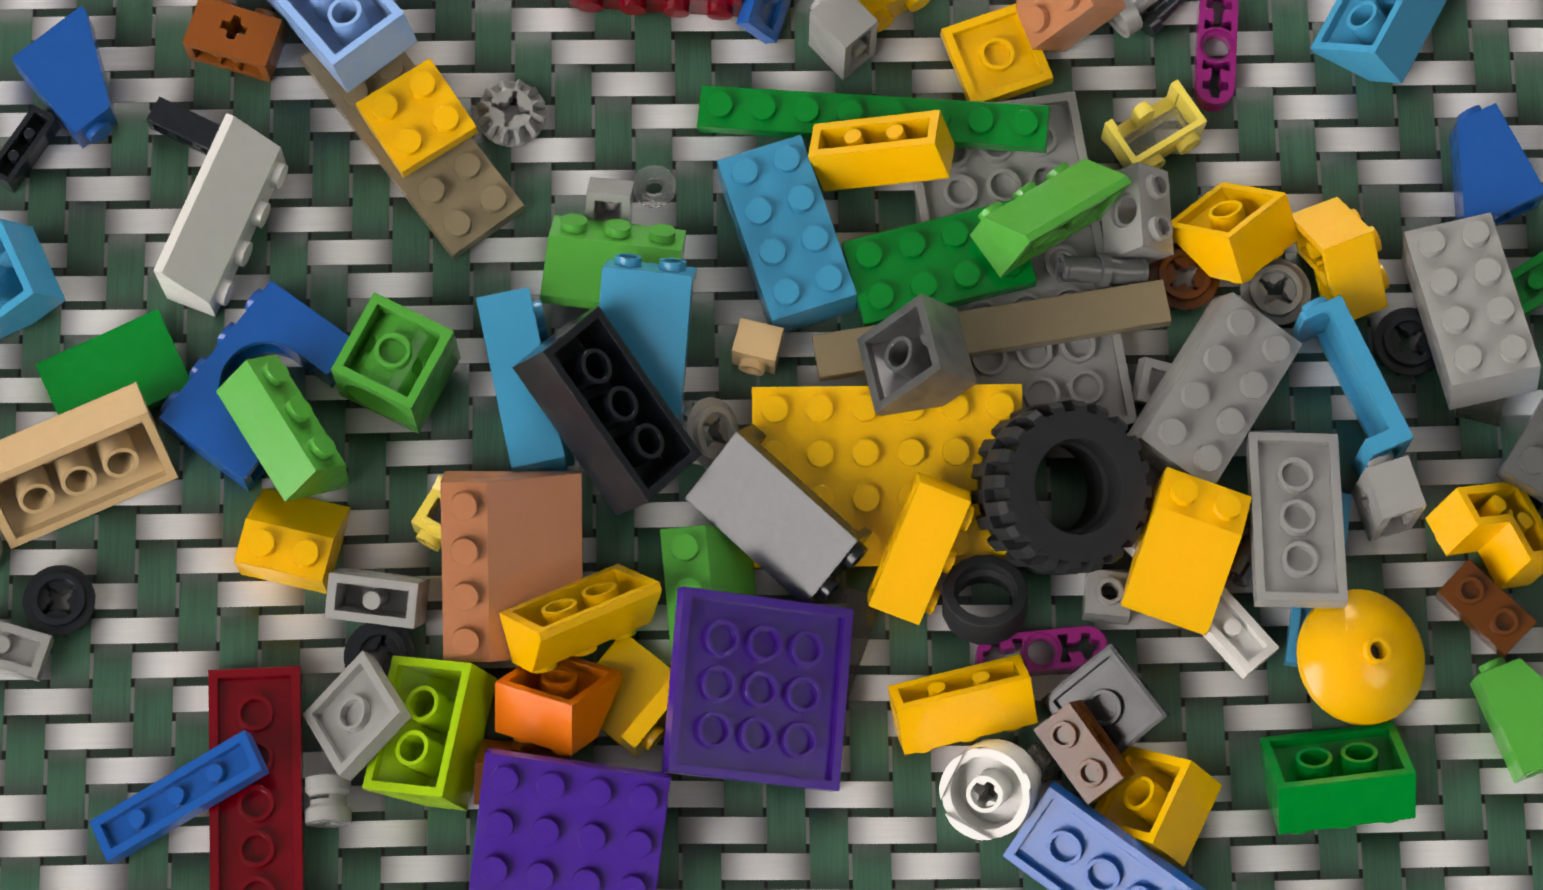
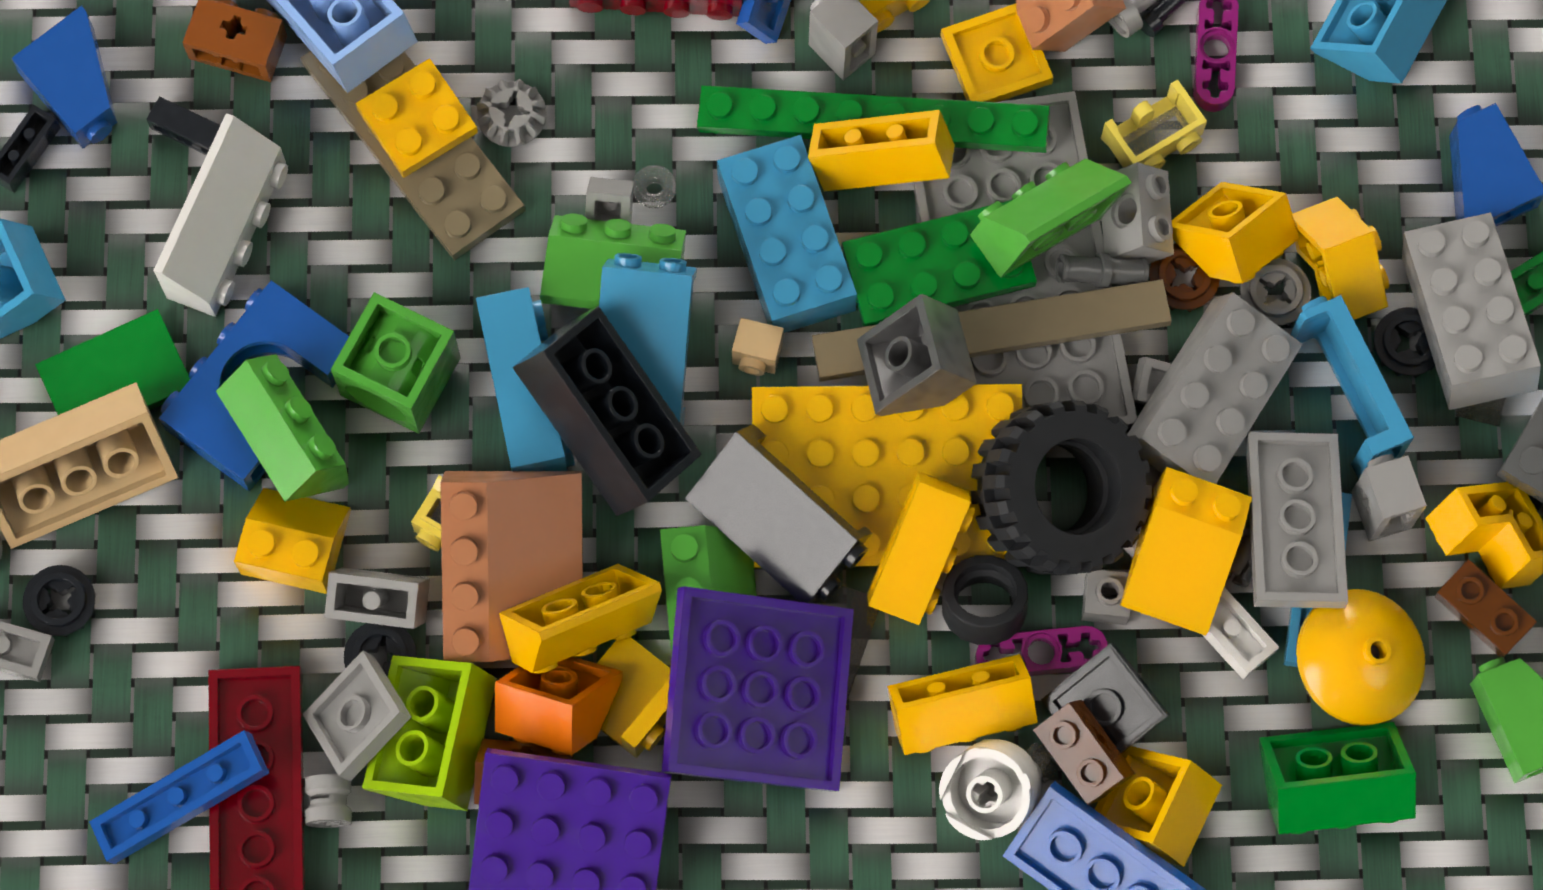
light grey gear [683,397,739,469] -> none

